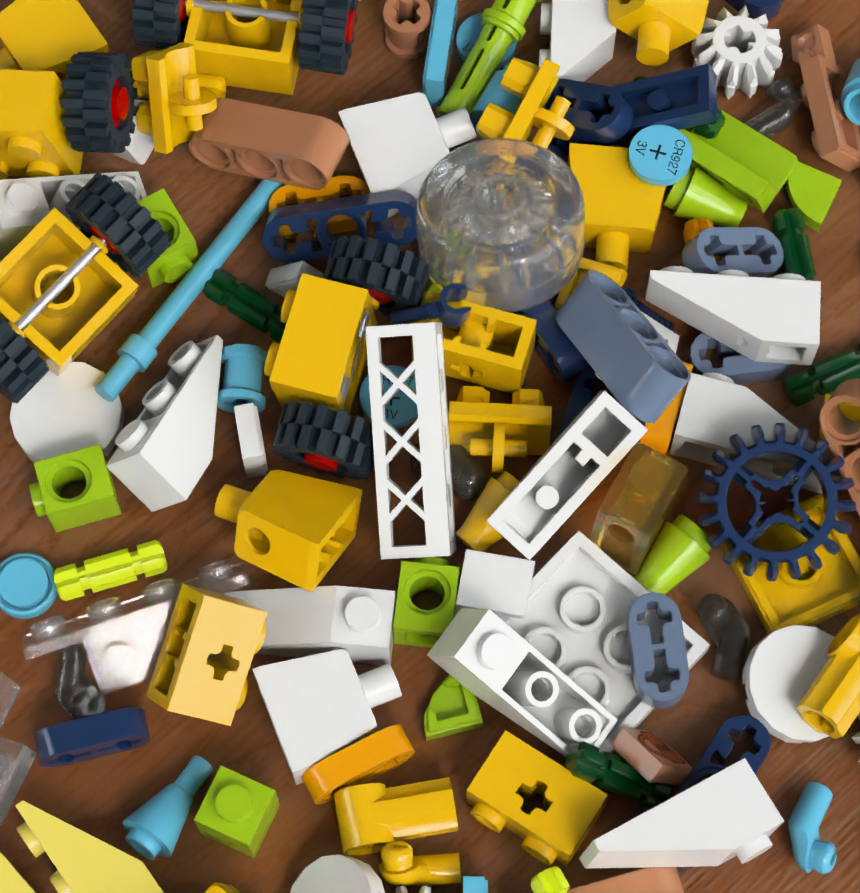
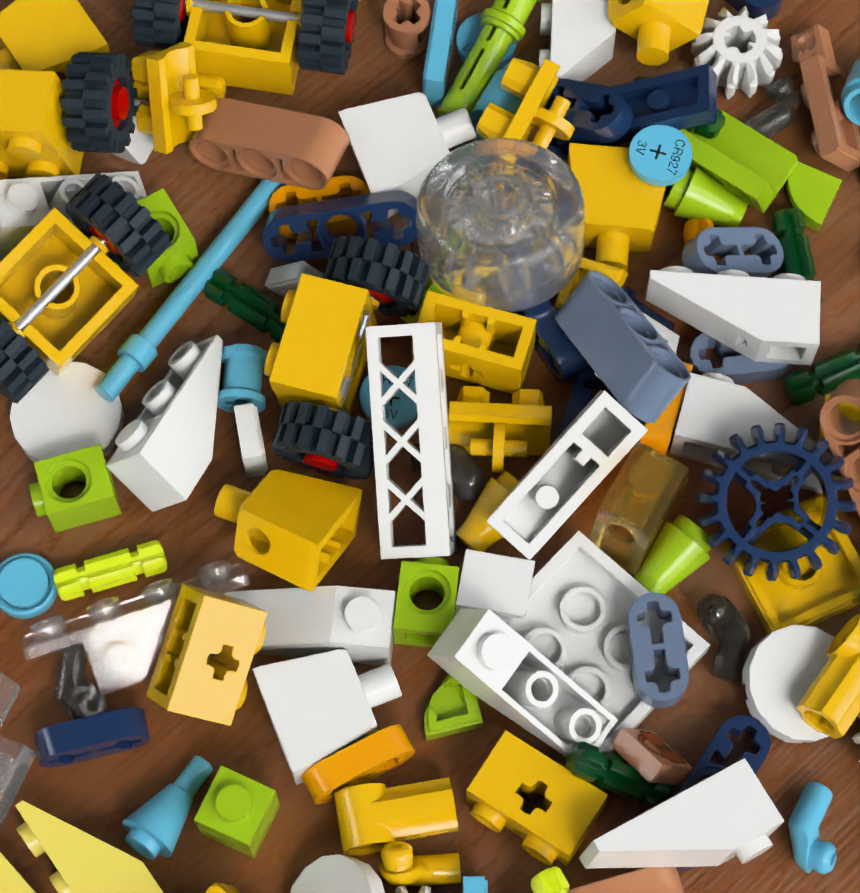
dark blue hand [390,283,471,327] -> none

